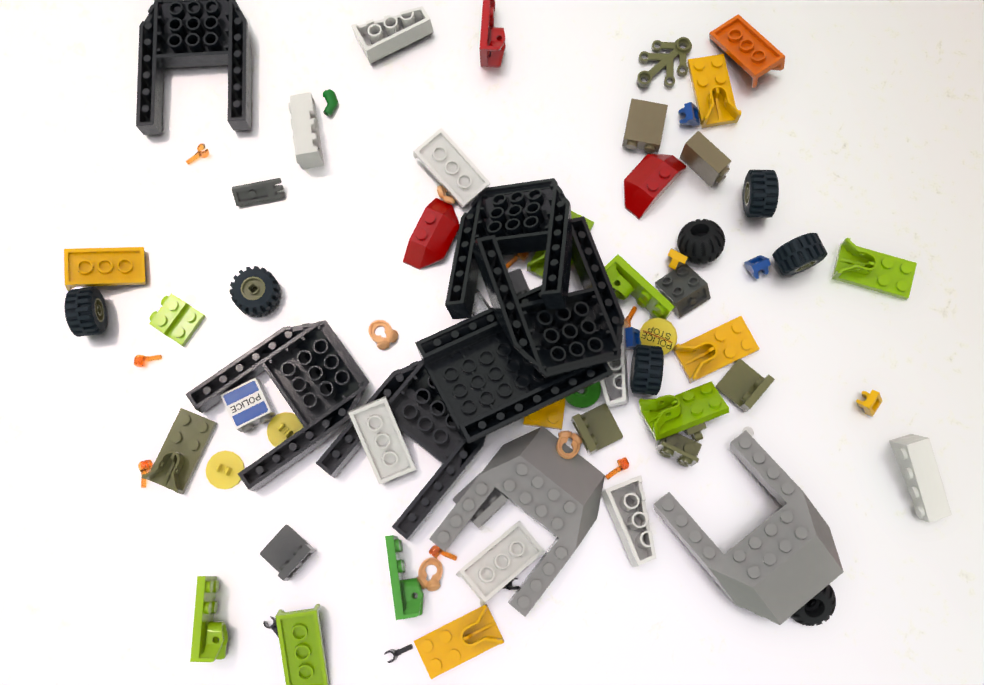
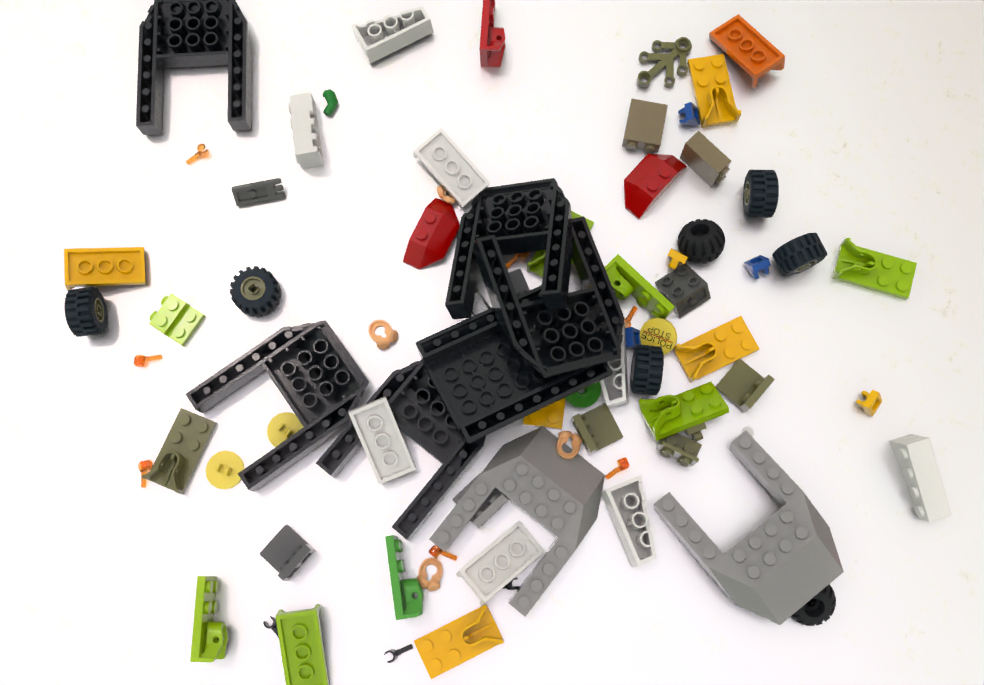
piece [220,378,276,433] -> none

